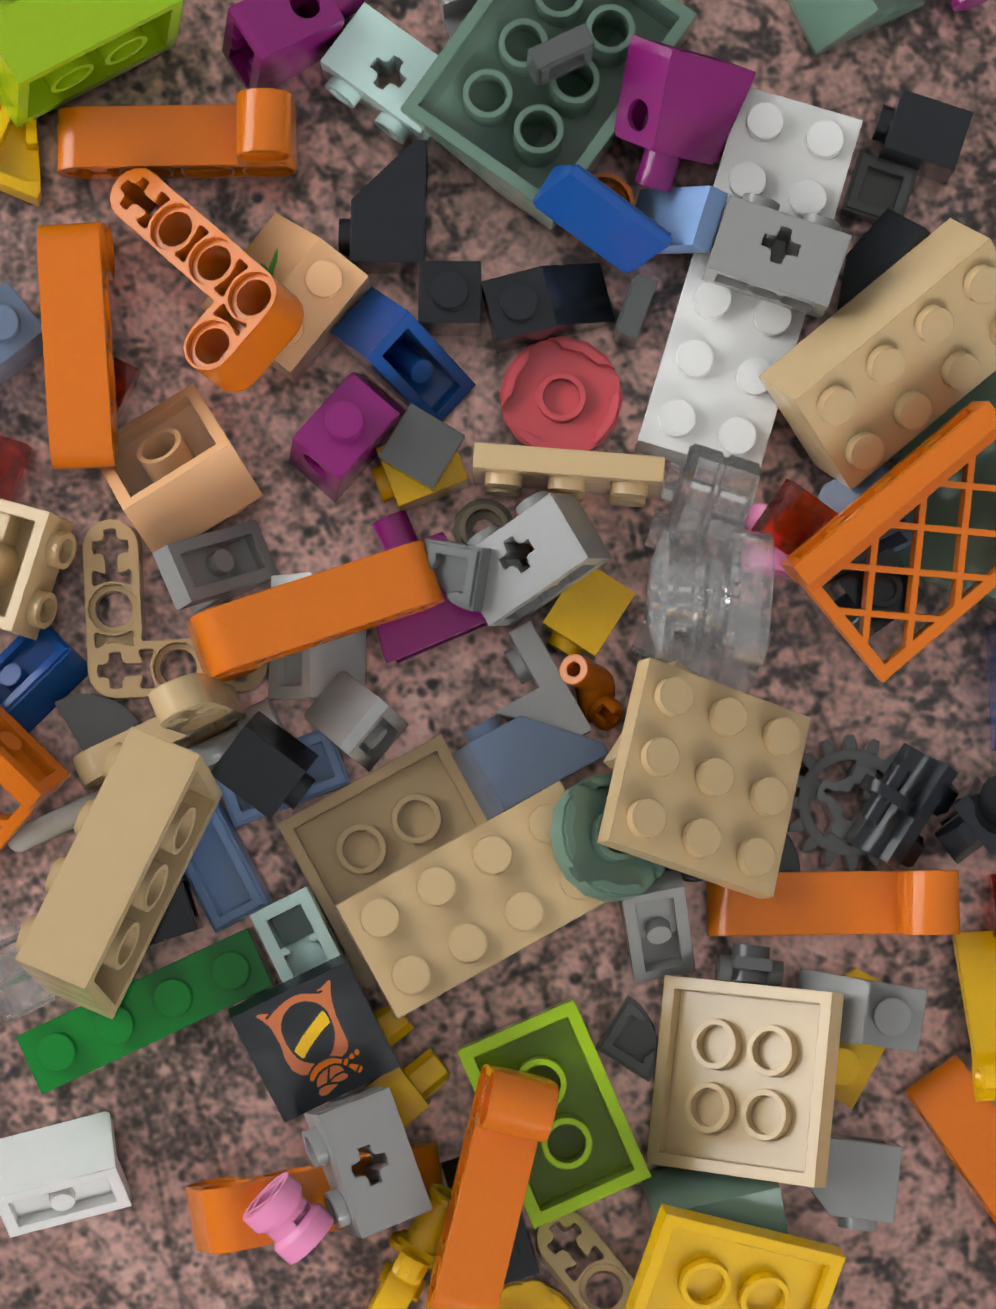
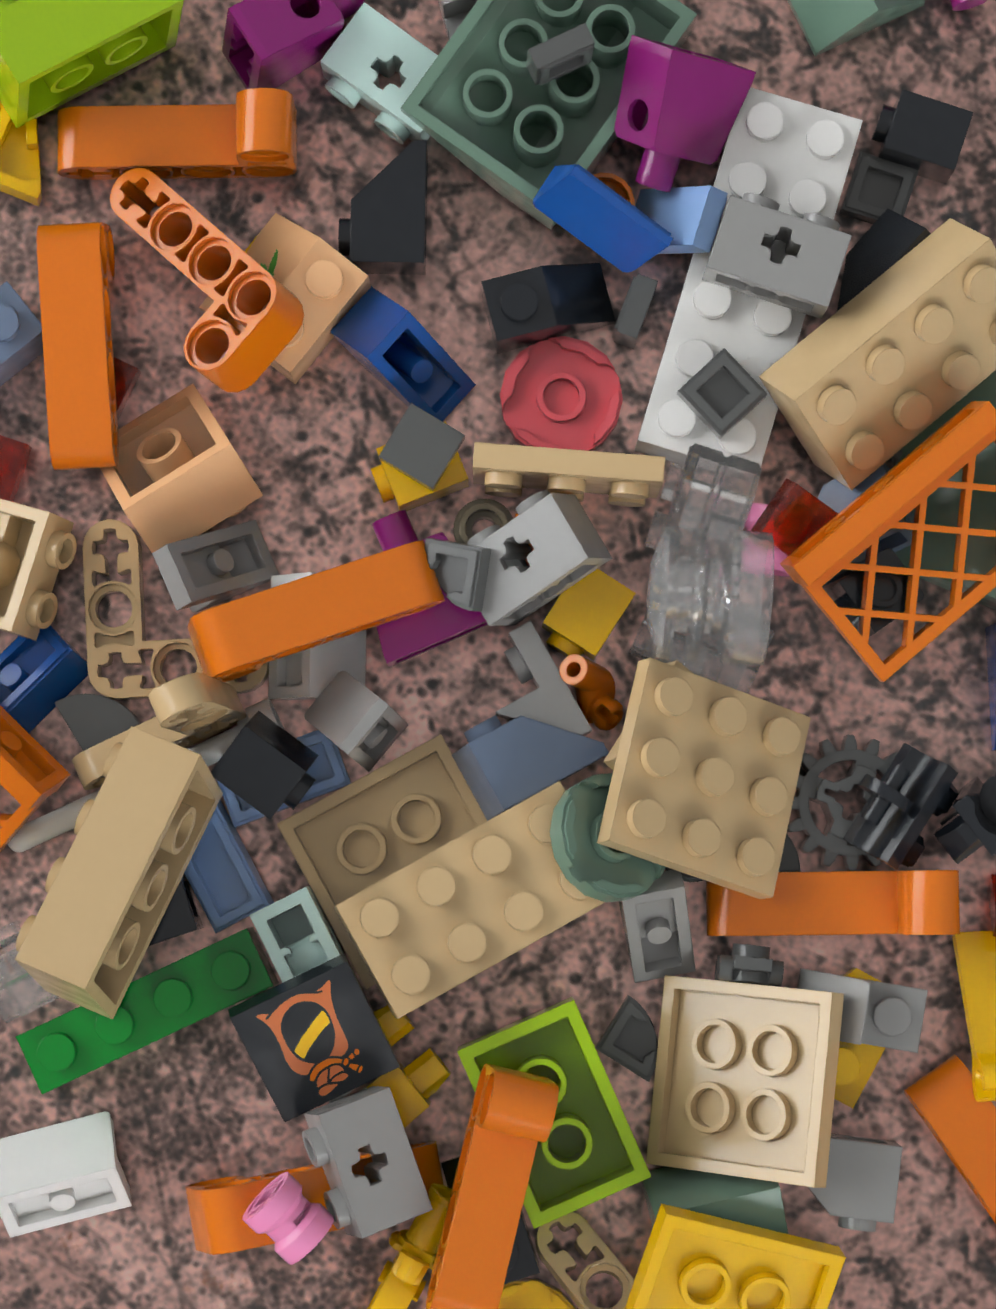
magenta torso [289,372,406,503] -> none
black brick [418,261,482,336] -> none
none -> dark grey tile [677,348,767,440]

